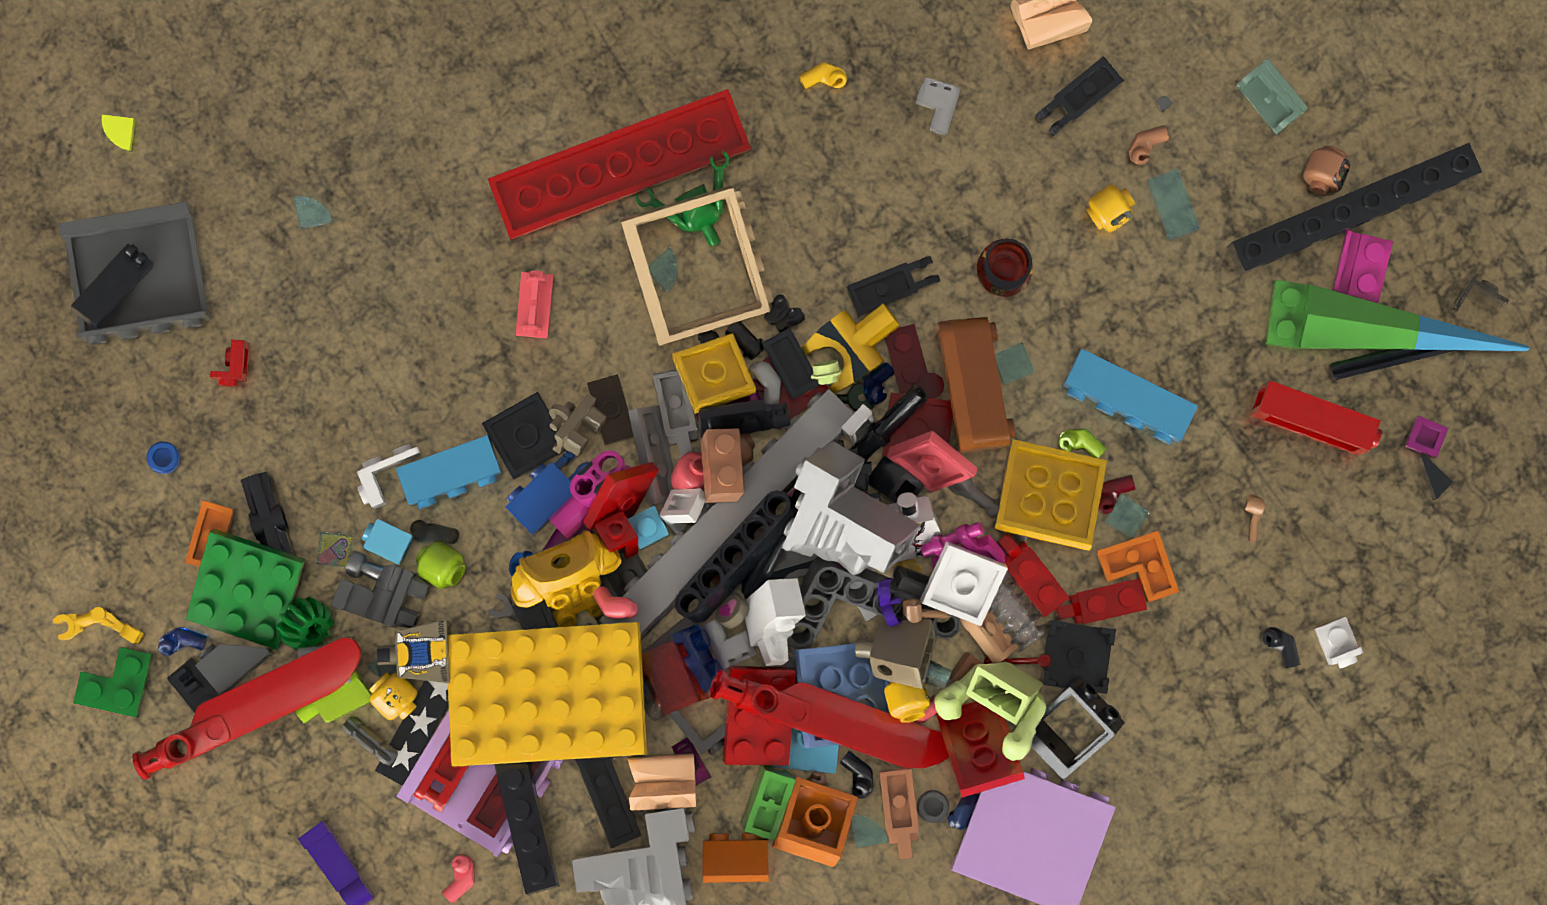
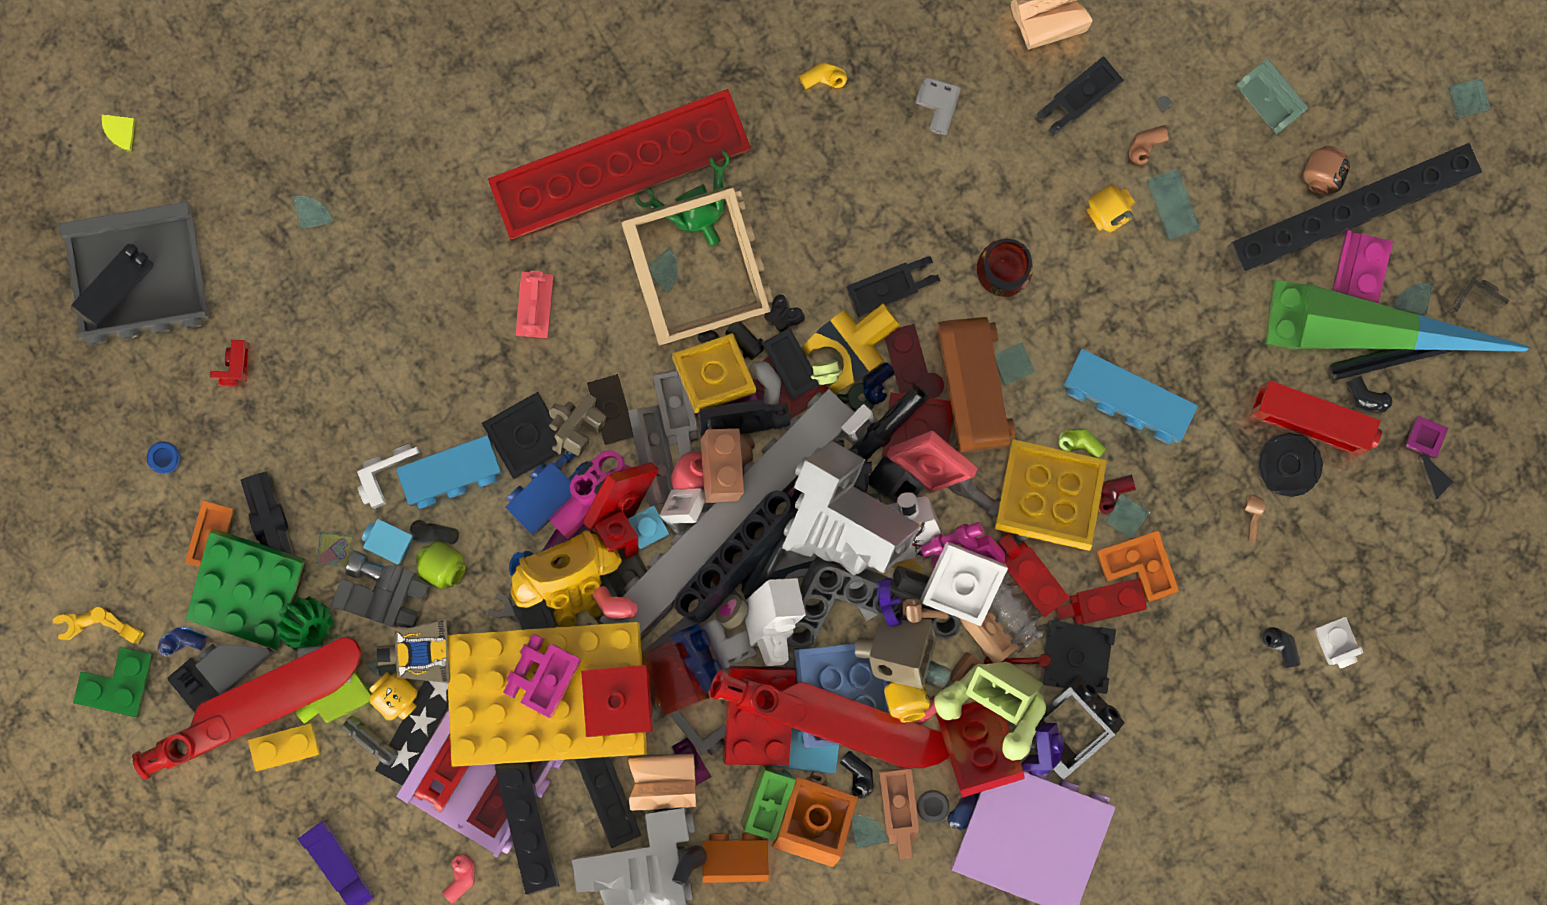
none -> yellow plate [248,723,320,771]
none -> dark pink plate [503,634,582,718]
none -> red plate [581,665,653,737]
none -> black arm [672,845,707,886]
none -> dark purple bracket [1021,723,1064,775]
none -> black tile [1257,433,1323,498]
none -> black arm [1346,376,1392,414]
none -> clear light blue tile [1393,283,1433,316]
none -> clear light blue tile [1449,79,1490,119]

